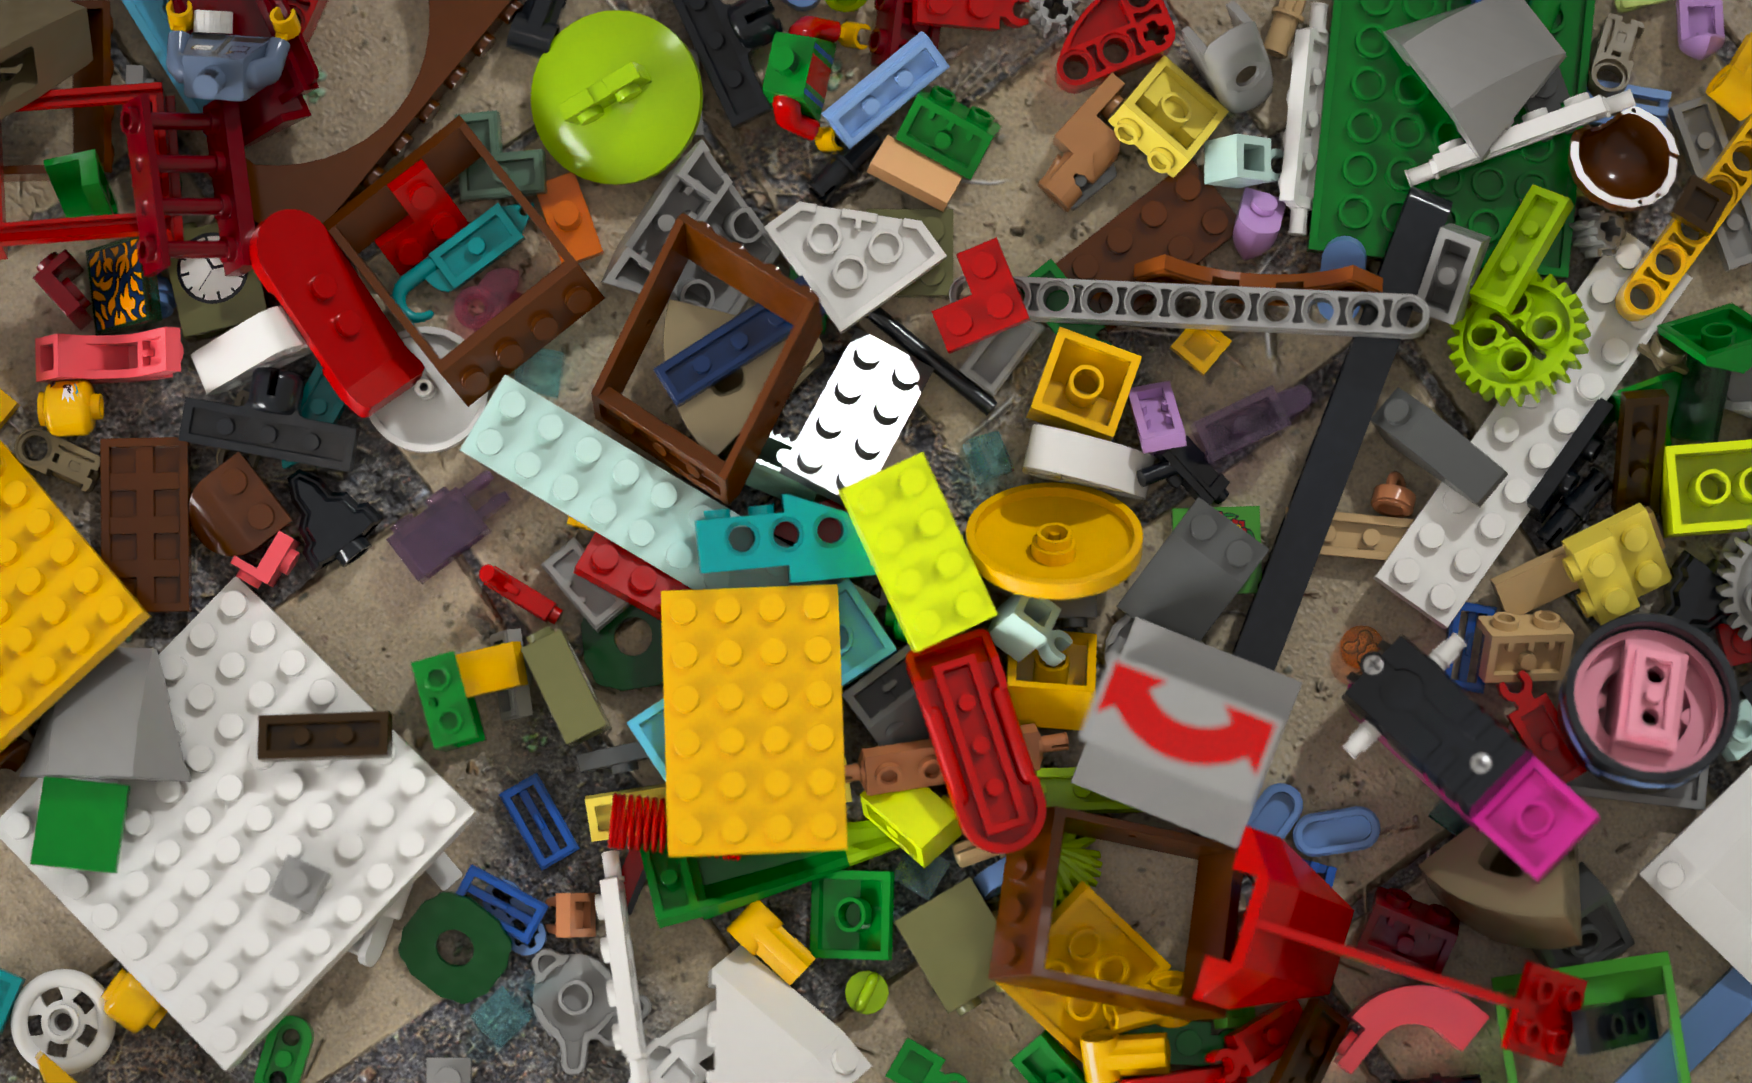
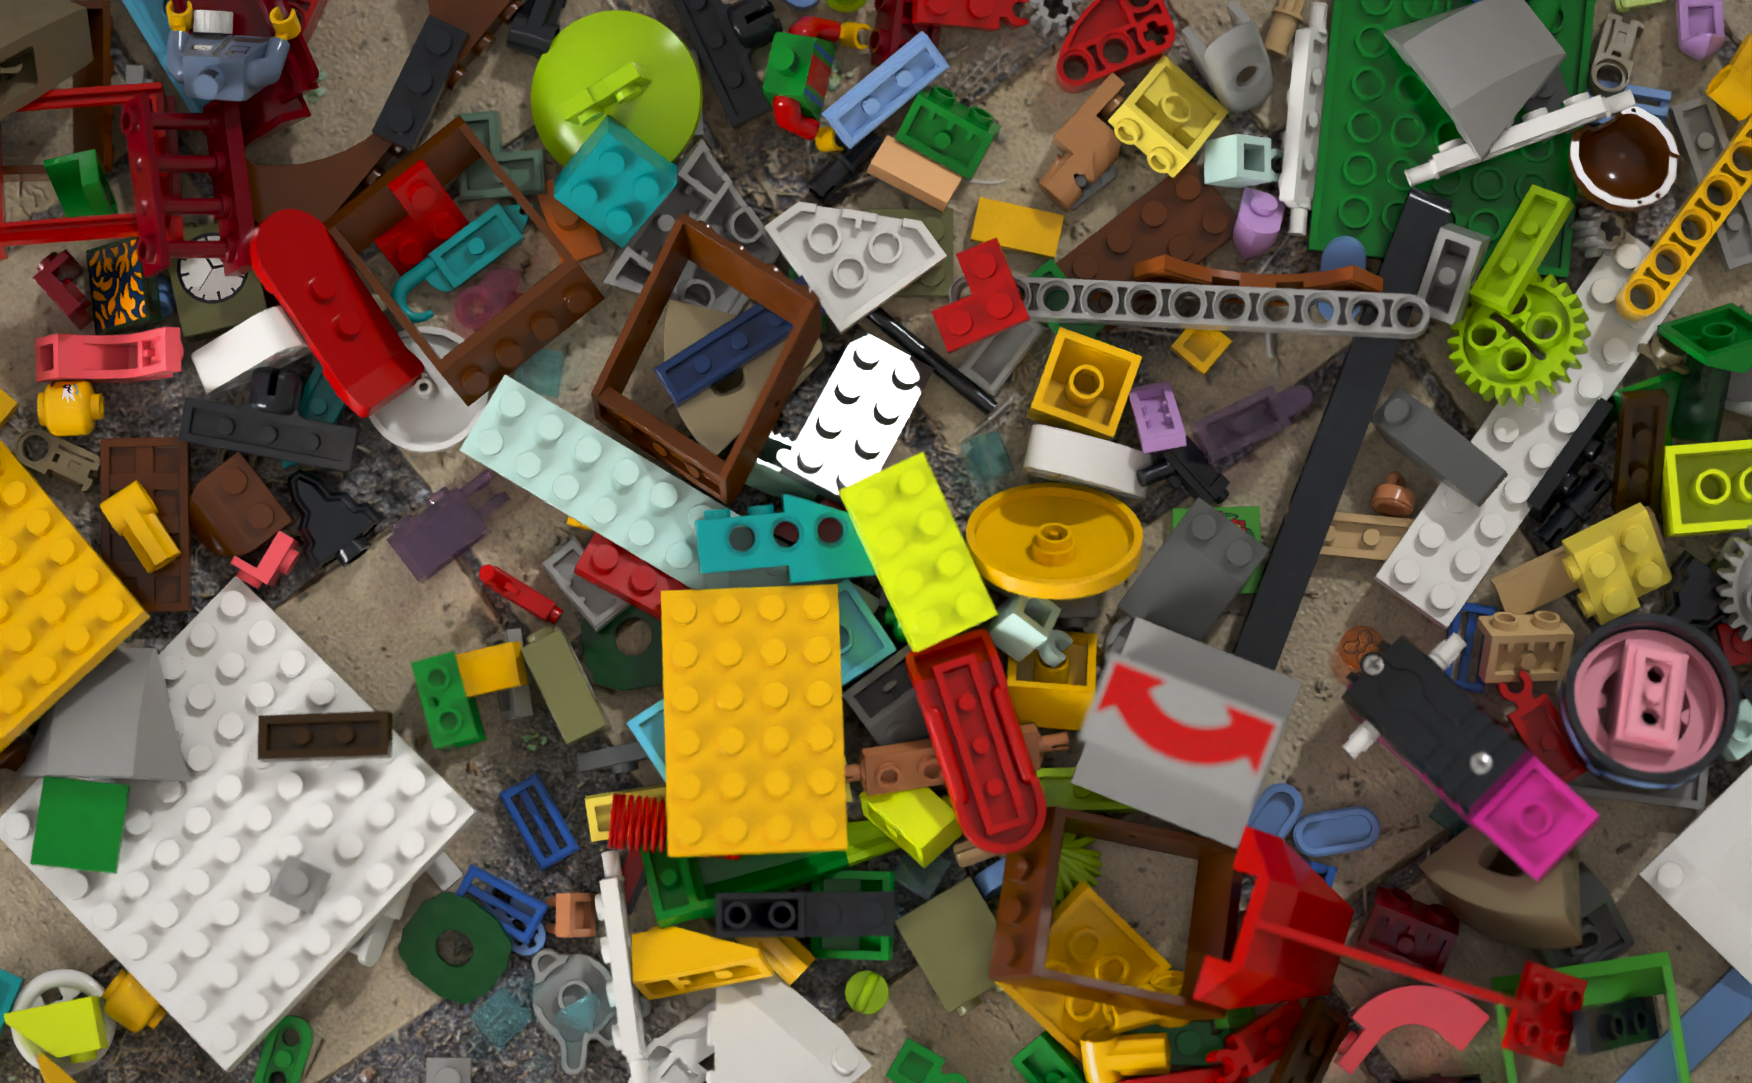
dark brown plate [1668,174,1732,237] -> none
none -> neon yellow slope [3,995,109,1064]
none -> yellow piece [99,480,181,574]
none -> black plate [372,15,470,152]
none -> teal brick [553,115,677,248]
none -> clear light blue slope [555,992,601,1034]
none -> yellow slope [631,926,773,1001]
none -> black slope [716,892,895,938]
none -> yellow tile [970,197,1064,260]

